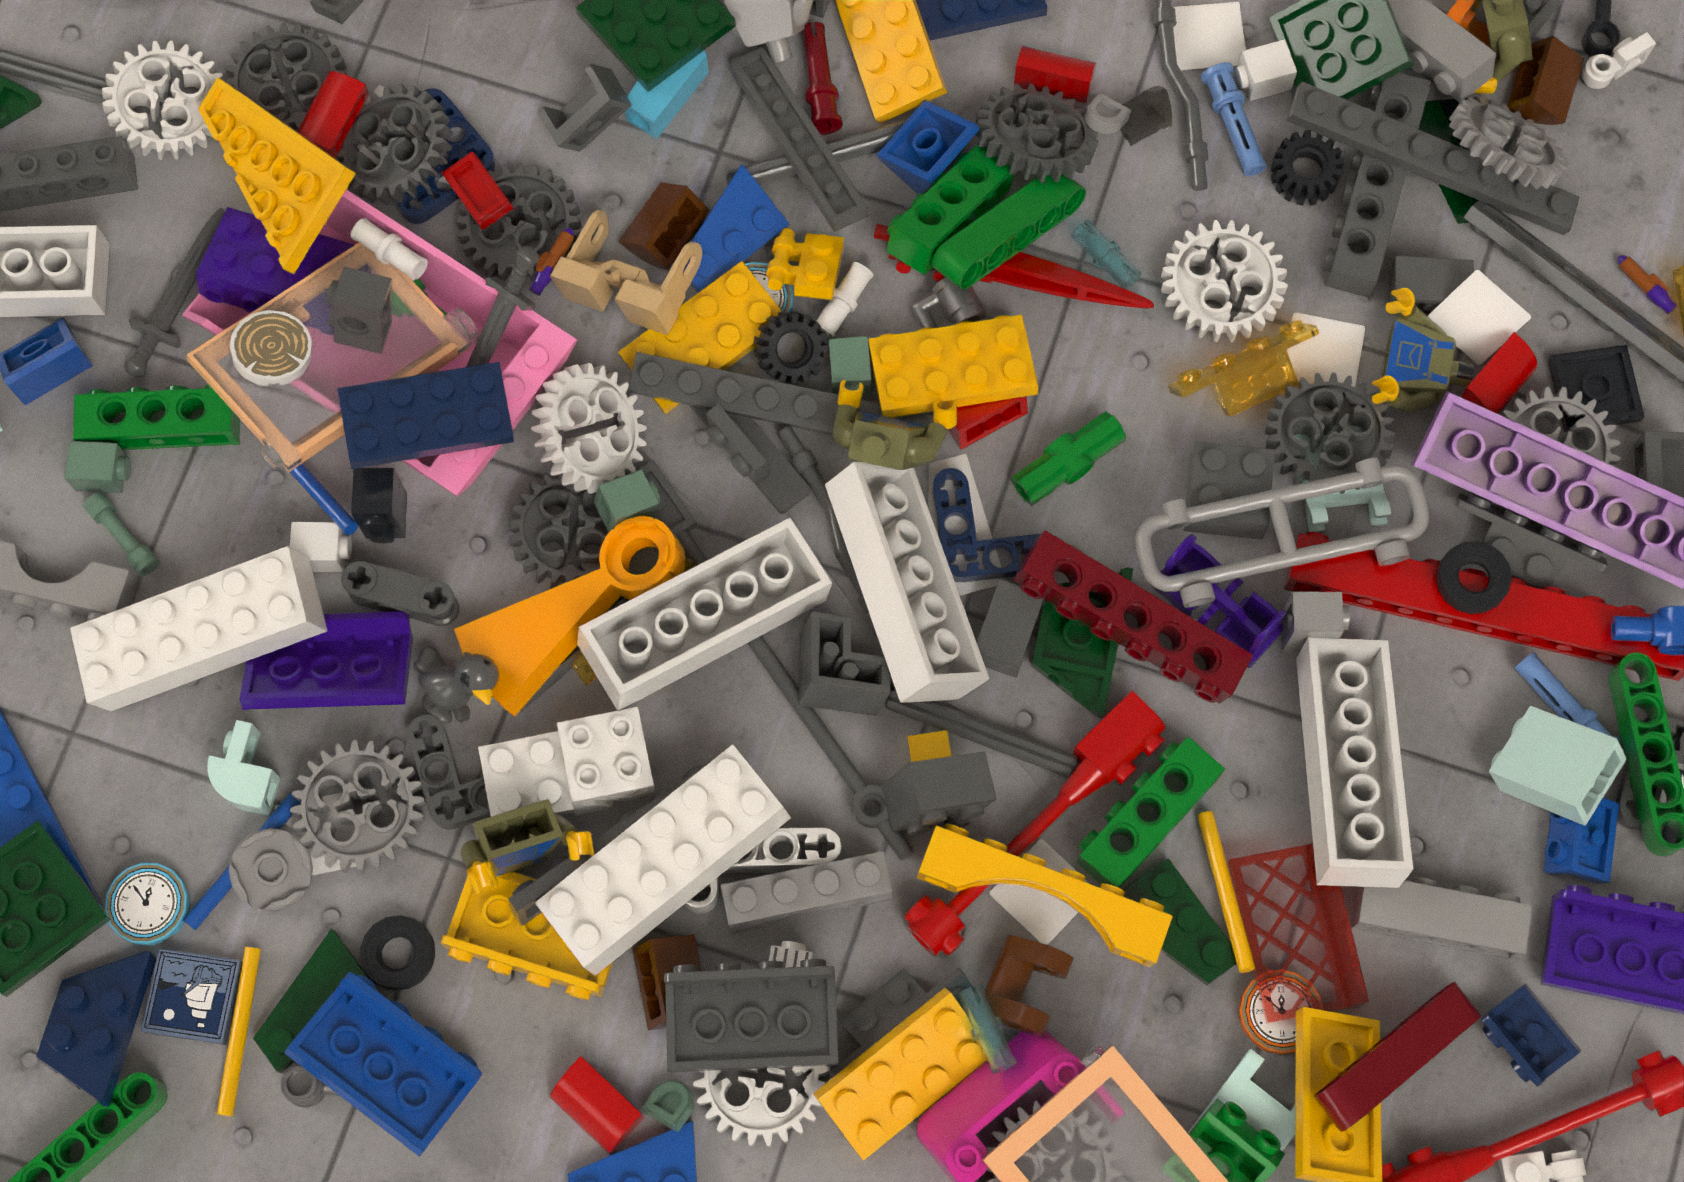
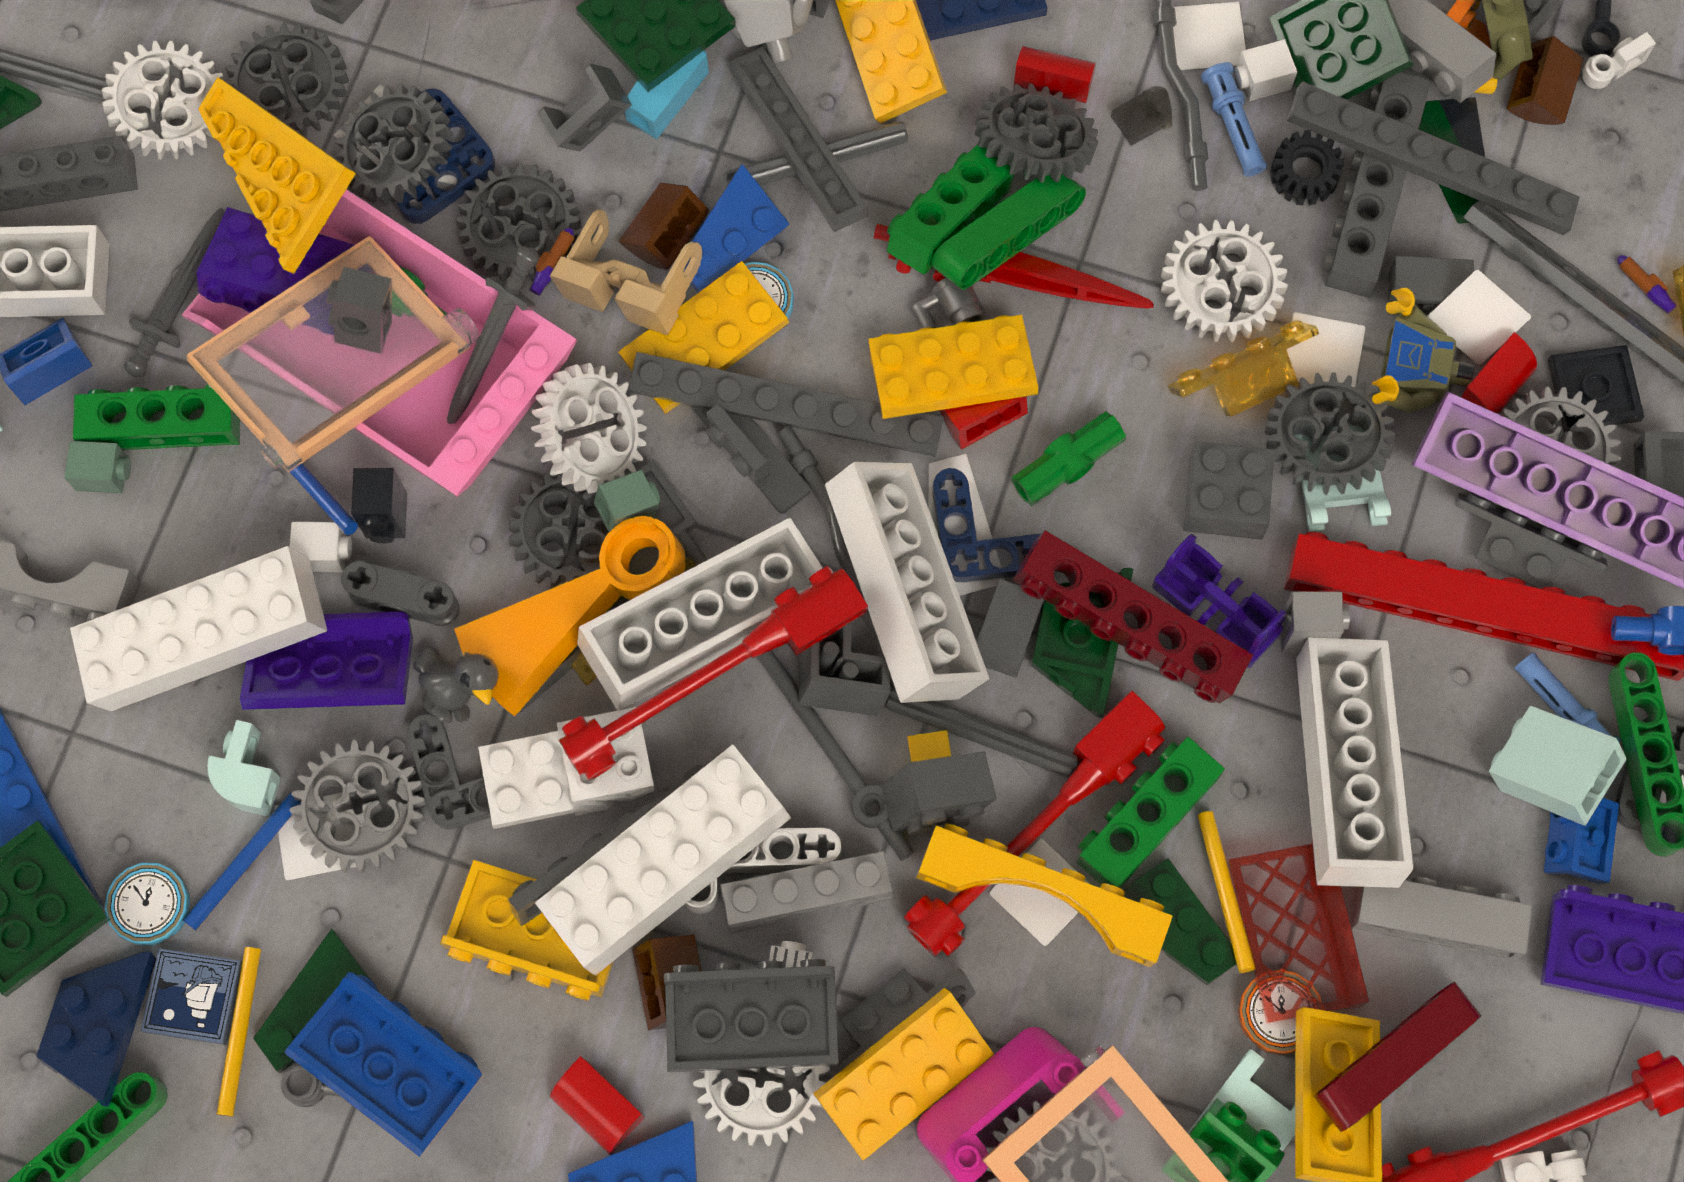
sand green bar [83,492,160,576] -> none
light grey tile [229,828,313,911] -> none
tile [230,310,312,386] -> none
red brick [297,71,369,159] -> none
dark blue plate [337,362,514,469] -> none
white pin [351,218,428,281] -> none
black tyre [360,915,436,991] -> none
red tile [442,151,514,231] -> none
olive torso [461,799,595,894] -> none
sand green tile [642,1080,694,1132] -> none
black tyre [753,311,829,384] -> none
yellow plate [766,228,844,300] -> none
dark red pin [801,22,843,135] -> none
white pin [816,262,874,339] -> none
sand green brick [829,336,871,397] -> none
olive torso [833,380,957,470] -> none
blue slope [877,100,980,194] -> none
clear light blue pin [958,984,1017,1074] -> none
reddish brown connector [975,935,1074,1037] -> none
clear light blue pin [1072,220,1142,290] -> none
light grey tile [1085,92,1131,134] -> none
light grey bar [1135,458,1430,608] -> none
black tyre [1436,541,1512,614] -> none
light grey gear [1449,97,1567,189] -> none
dark blue bracket [1482,983,1581,1087] -> none
none -> red bar [558,566,868,781]

